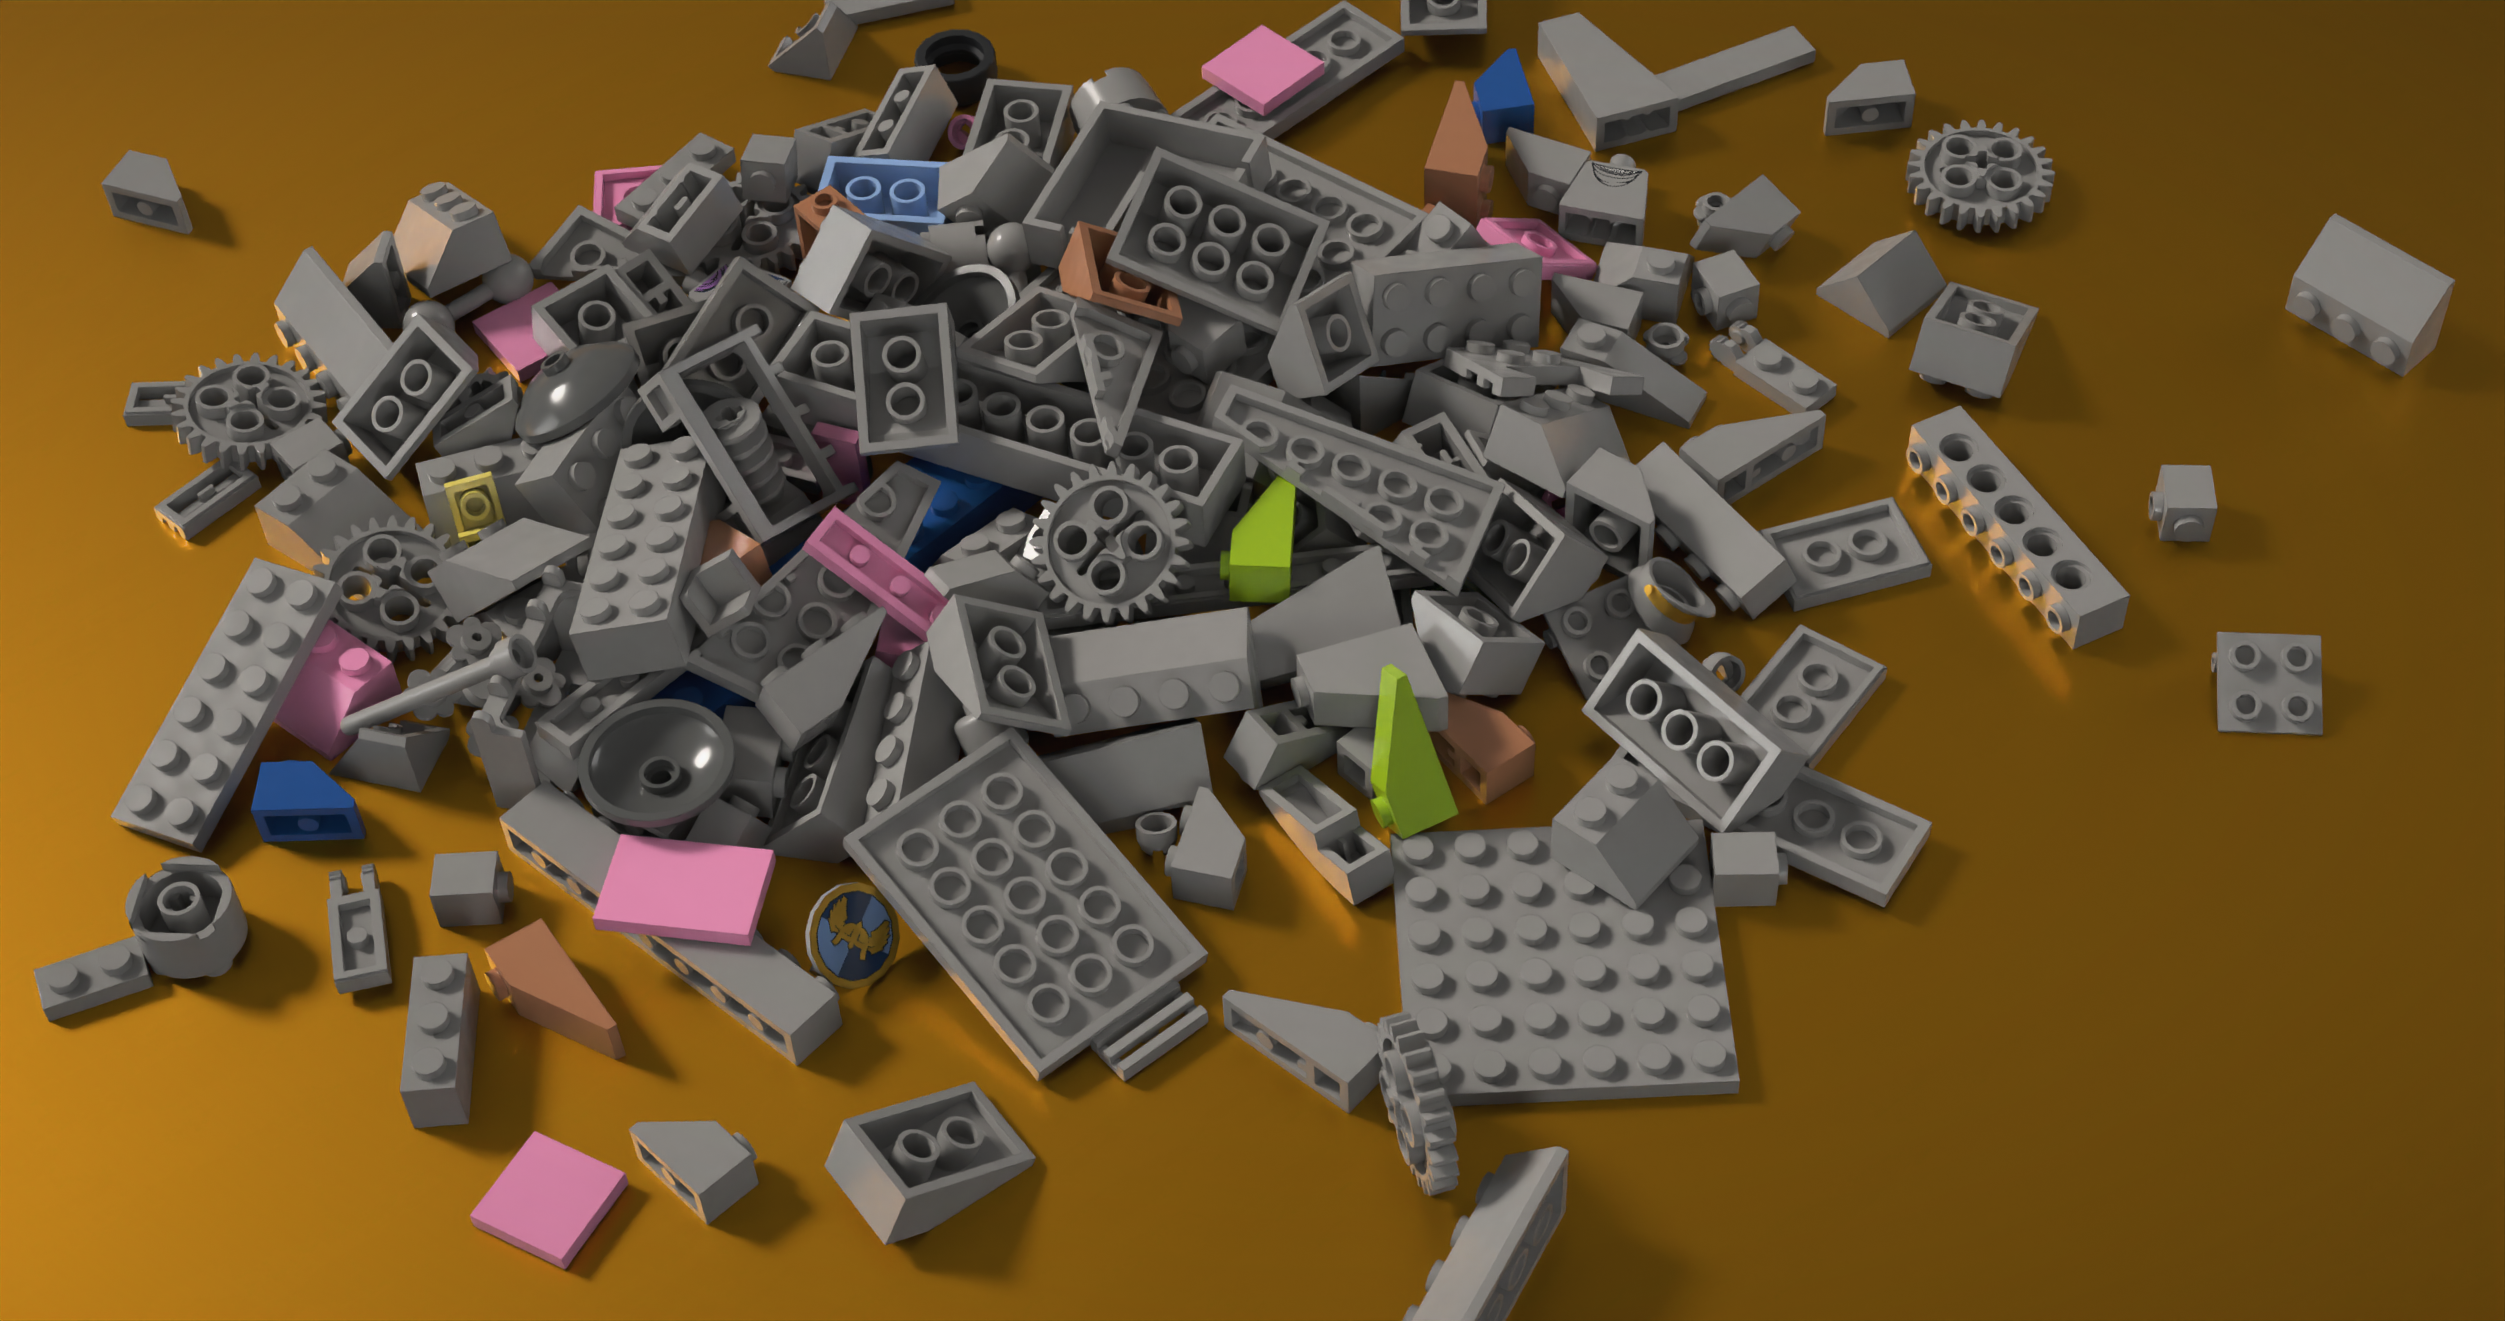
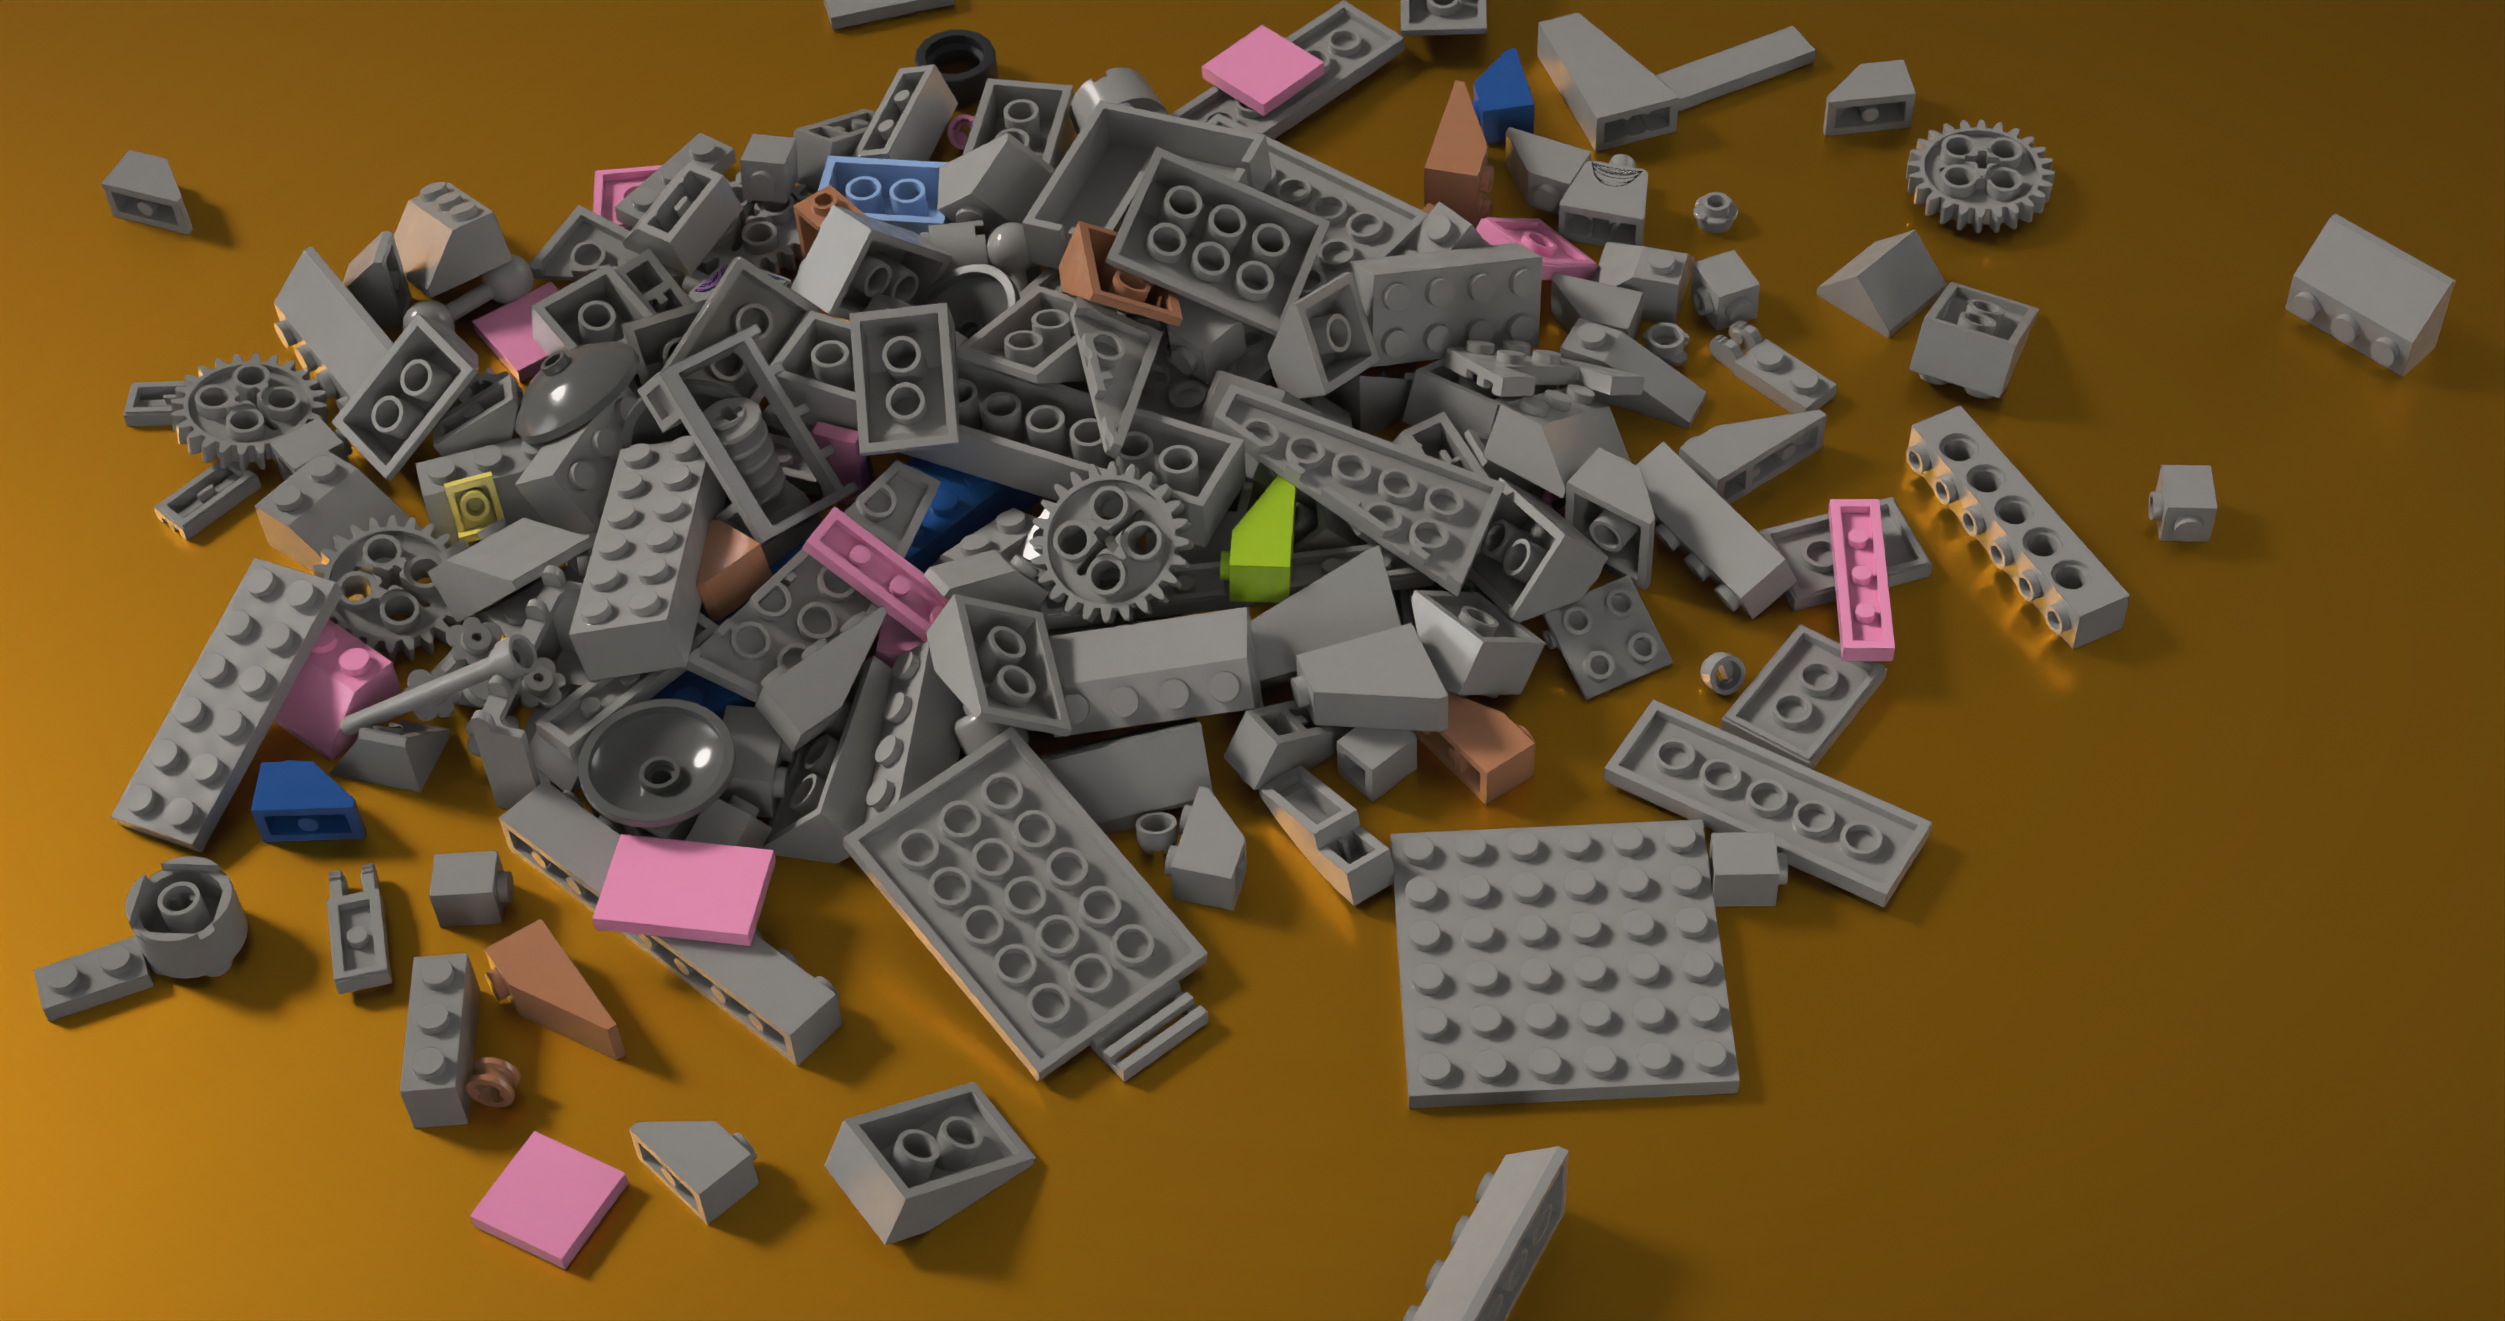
light grey panel [679,548,761,637] -> none
light grey slope [768,1,859,80] -> none
shield [805,882,900,989] -> none
light grey slope [1222,989,1383,1114] -> none
lime slope [1370,664,1459,839] -> none
light grey gear [1376,1011,1460,1196] -> none
light grey slope [1551,754,1699,910] -> none
light grey slope [1581,628,1810,833] -> none
light grey piece [1628,557,1716,645] -> none
light grey slope [1689,174,1801,258] -> none
light grey hinge [2211,632,2323,736] -> none
none -> nougat bush [466,1057,521,1107]
none -> bright pink plate [1828,499,1895,661]

